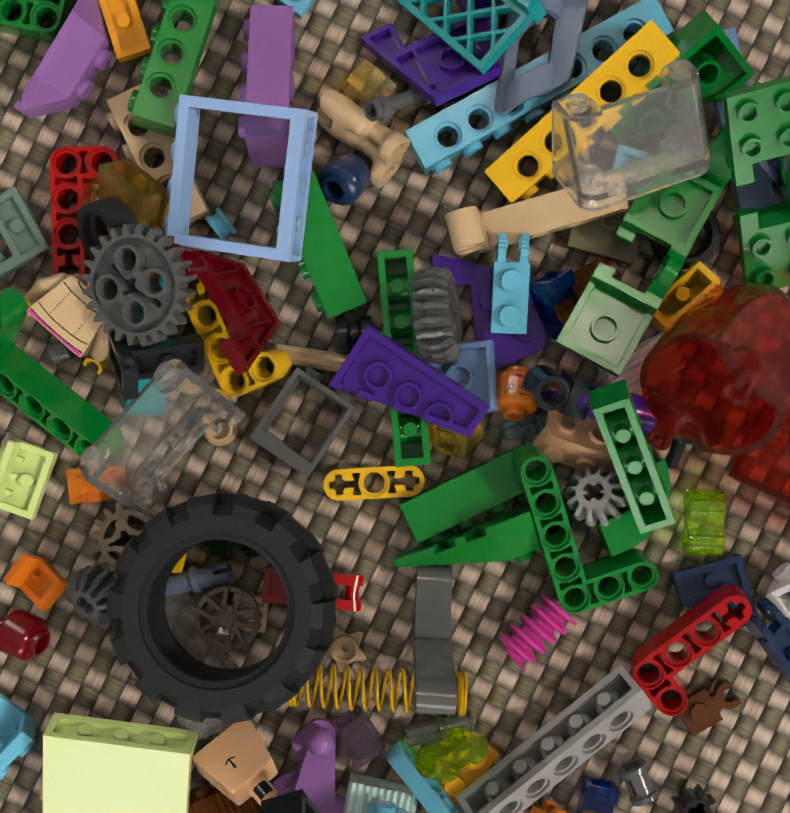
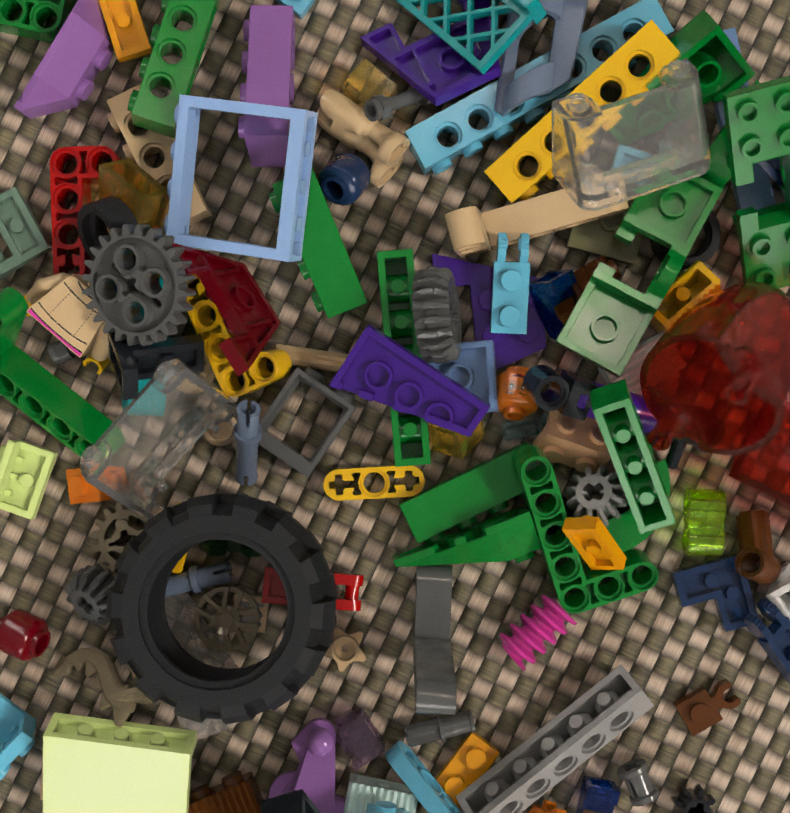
orange bracket [3,553,69,611] -> none
light nougat torso [192,720,278,806] -> none
medium azure bush [205,206,237,240] -> none
yellow piece [288,663,467,718] -> none
black wheel [336,316,372,352] -> none
clear neon green axle [415,727,488,783] -> none
red beam [630,584,752,716] -> none
none -> dark tan piece [53,647,163,726]
none -> sand blue pin [233,400,262,486]
none -> light orange plate [562,515,627,570]
none -> reddish brown piece [735,510,781,585]

